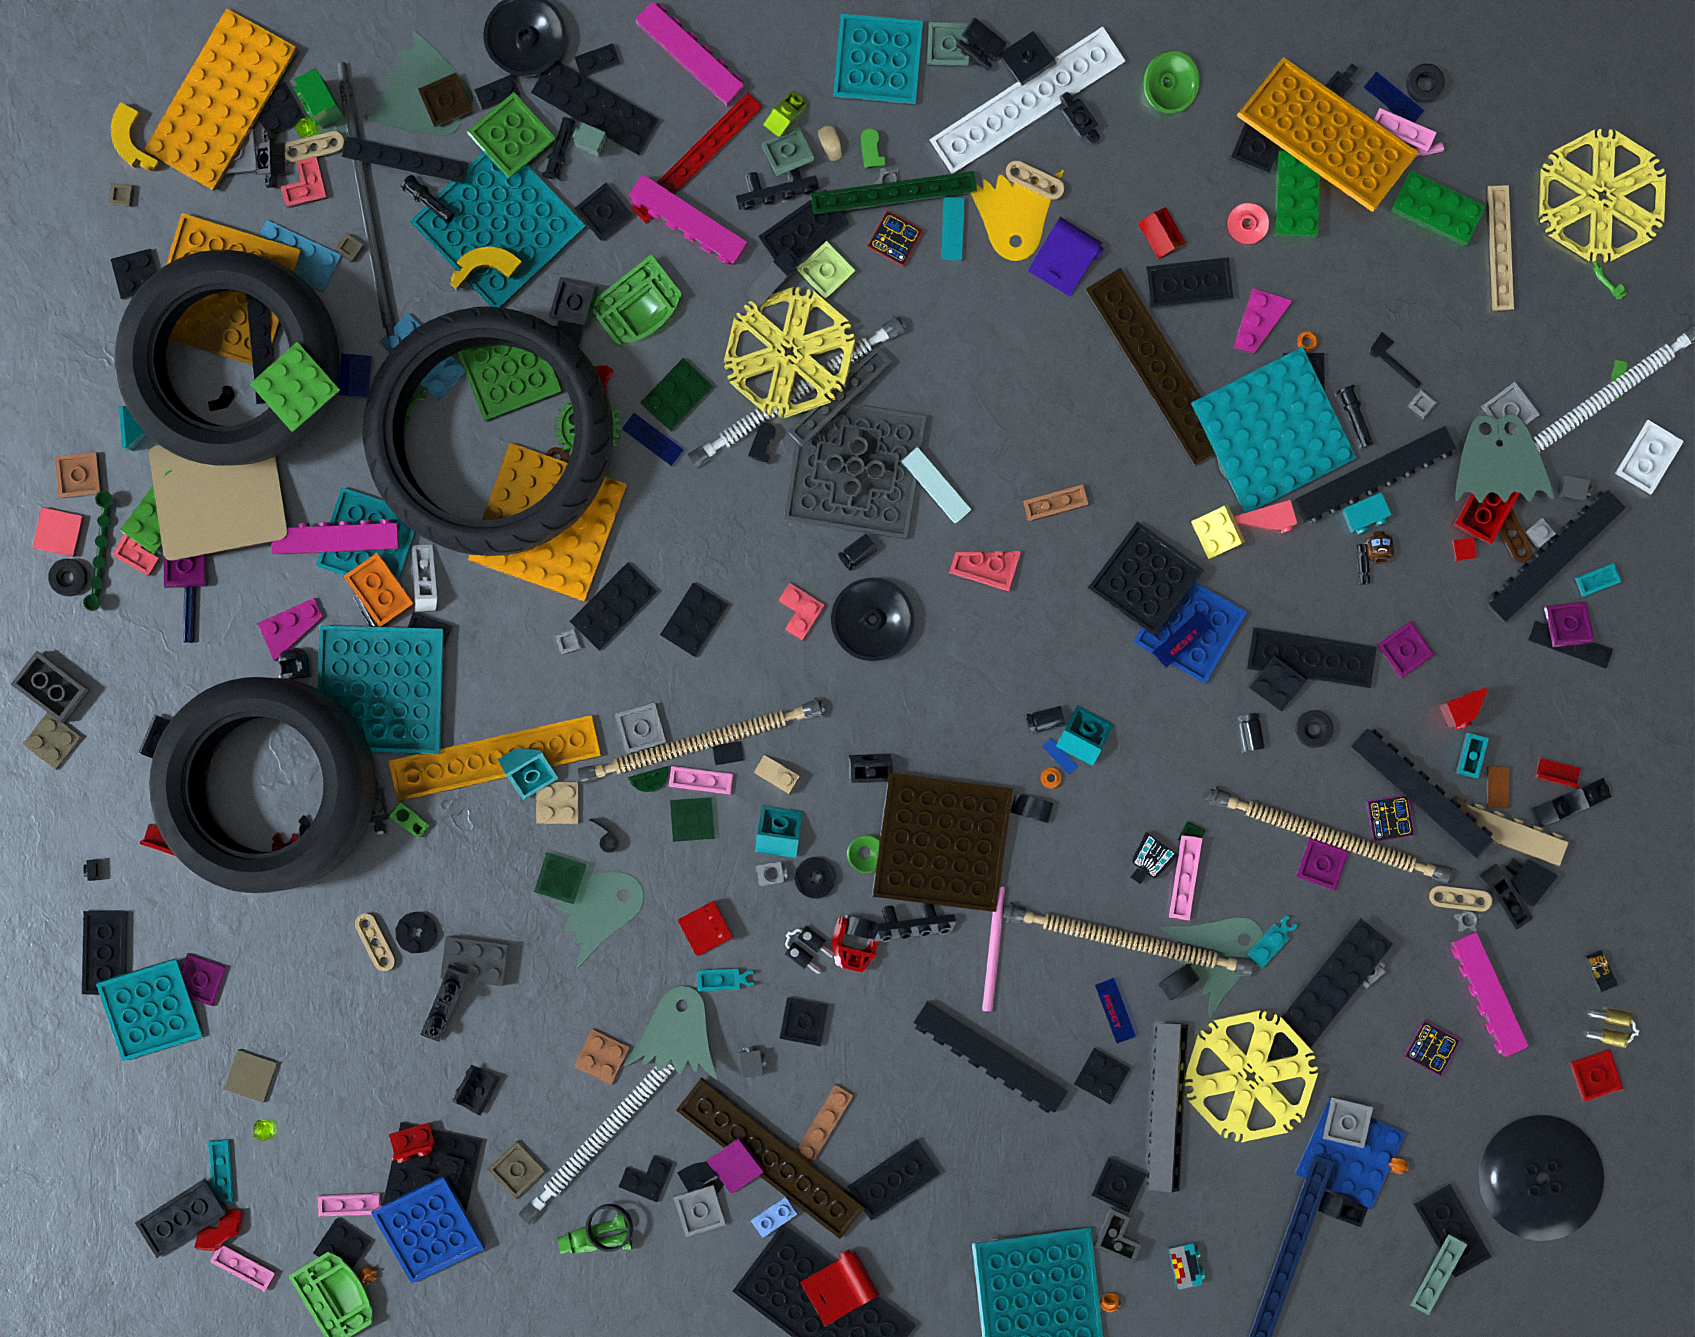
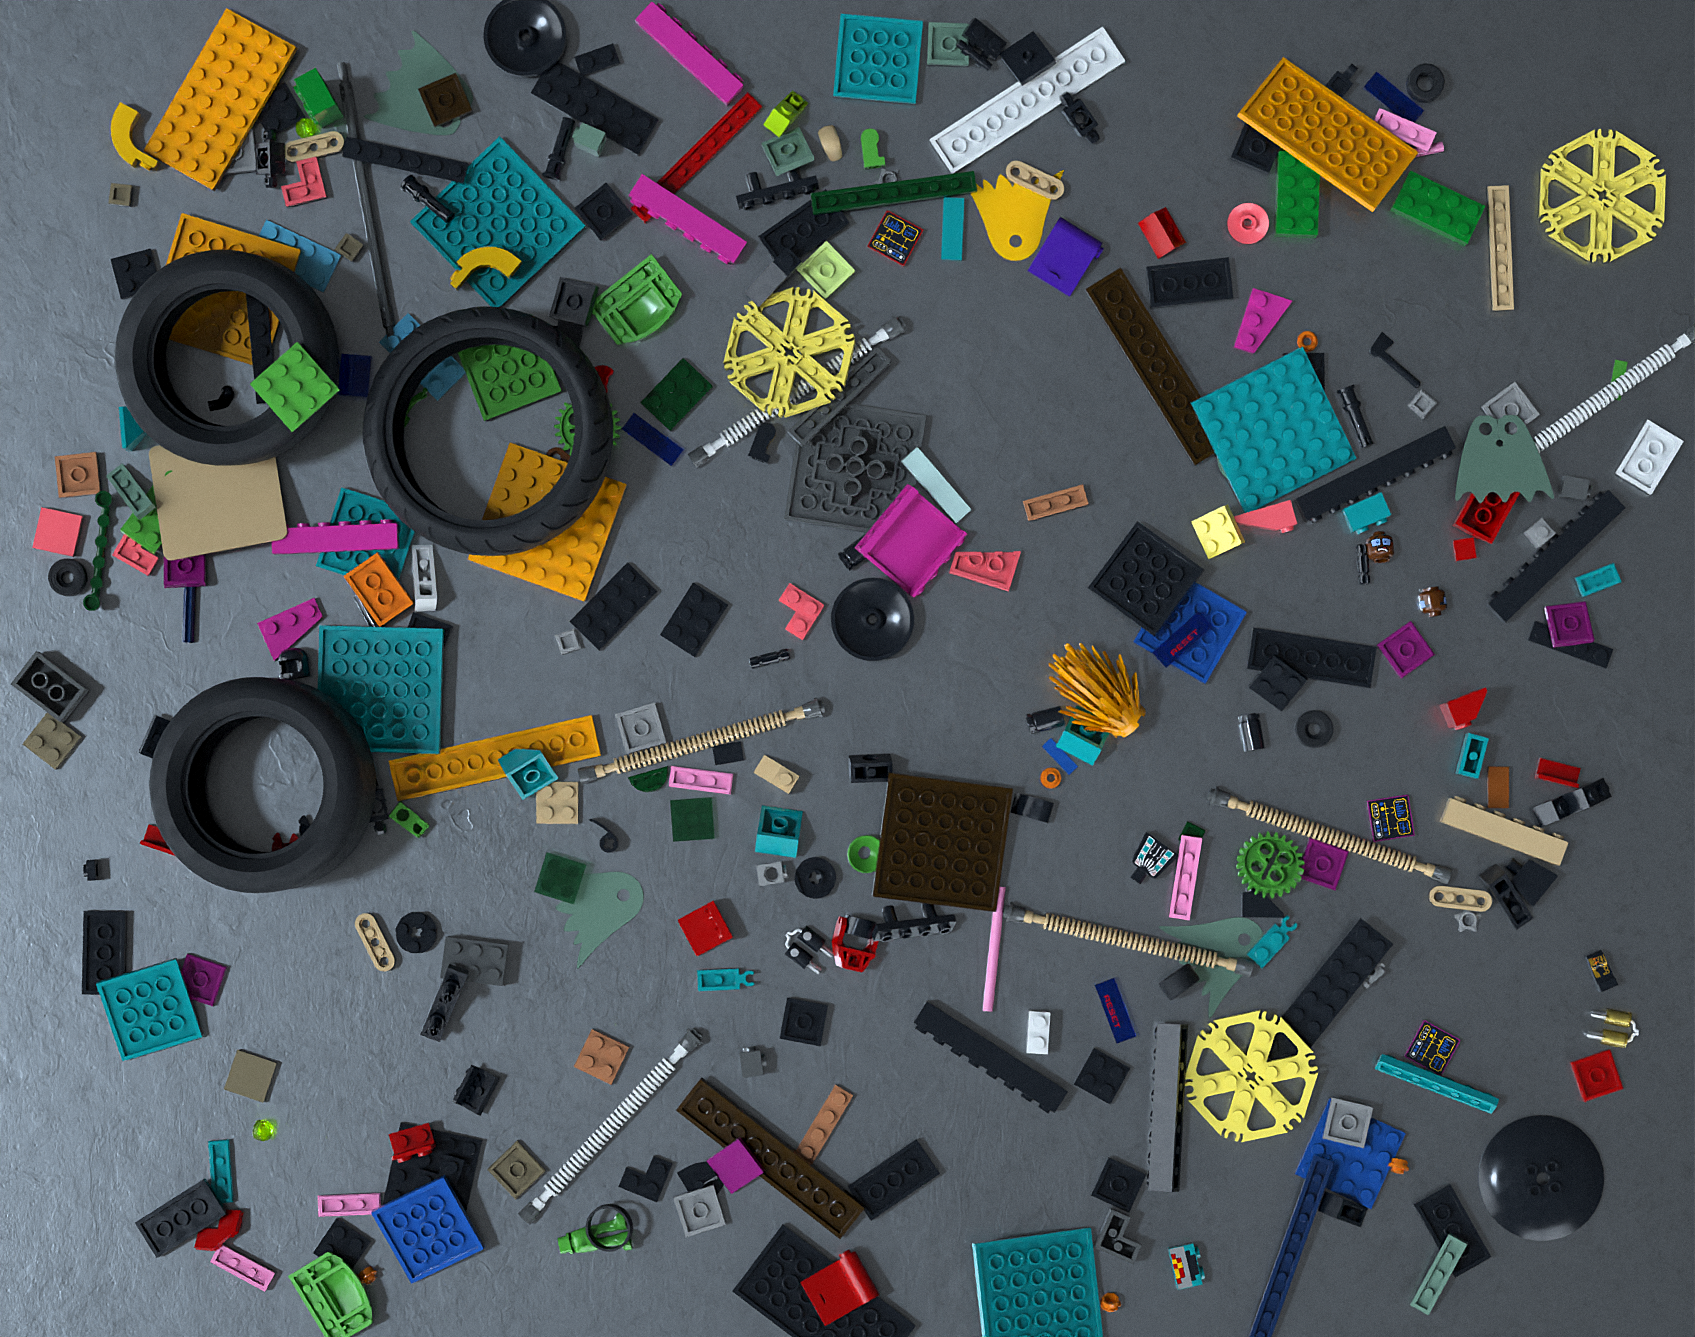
bright green plate [467,92,555,179] -> none
black plate [474,75,520,110] -> none
sand green piece [621,986,717,1080] -> none
light blue piece [751,1197,797,1238] -> none
bright green dish [1143,51,1199,113] -> none
black brick [1351,728,1494,859] -> none
dark pink brick [1450,932,1529,1057] -> none
reddish brown plate [1499,508,1532,562] -> none
bright green piece [1593,261,1627,299] -> none
none -> sand green plate [106,463,156,520]
none -> black axle [749,649,790,669]
none -> dark pink panel [855,484,967,597]
none -> white brick [1026,1010,1050,1054]
none -> light orange plant [1049,643,1146,738]
none -> bright green gear [1236,831,1304,898]
none -> black slope [1240,888,1284,918]
none -> teal plate [1375,1054,1499,1114]
none -> reddish brown head [1418,586,1447,617]

